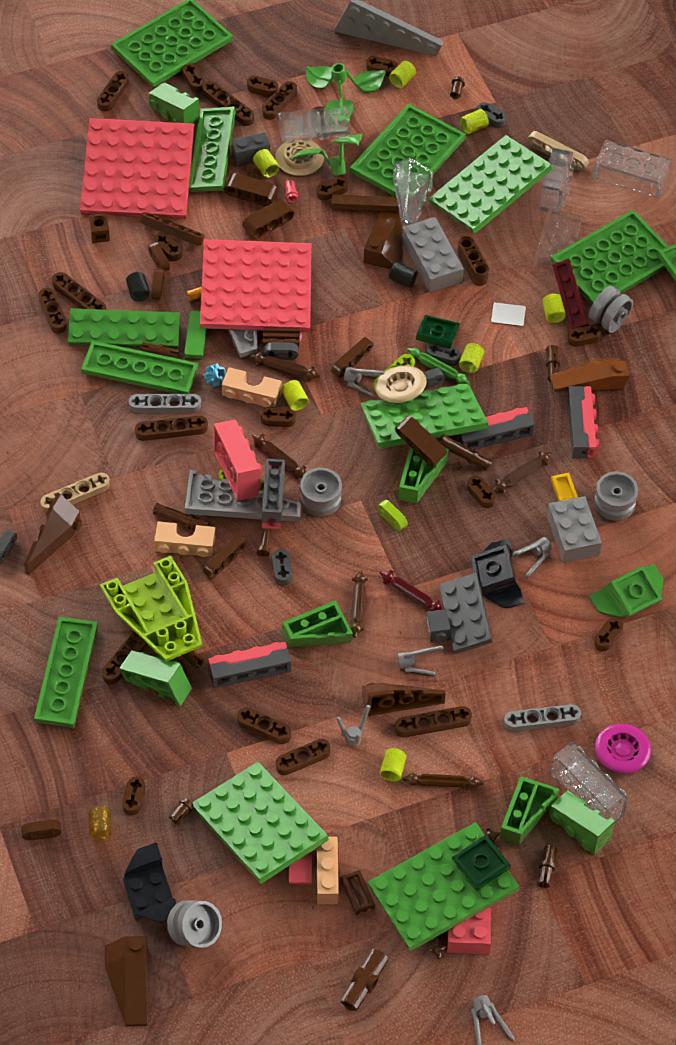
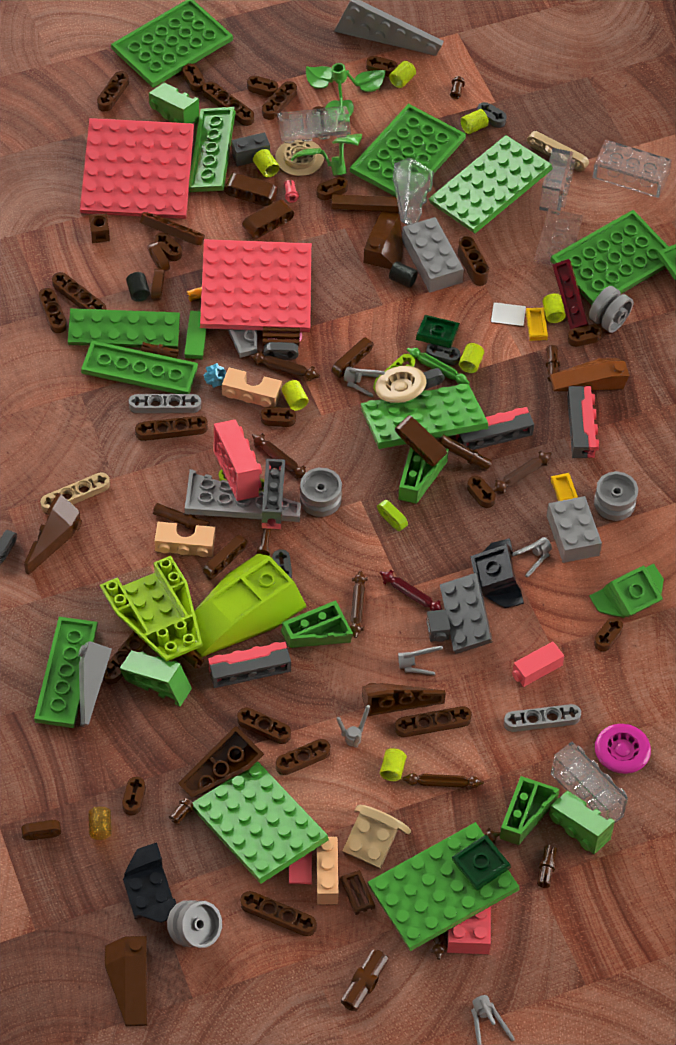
none -> light grey wedge [78,641,112,727]
none -> reddish brown wedge [178,726,264,798]
none -> lime wedge [194,554,306,657]
none -> reddish brown beam [240,891,317,936]
none -> tan piece [342,805,411,869]
none -> coral brick [512,642,564,687]
none -> yellow tile [525,307,548,341]

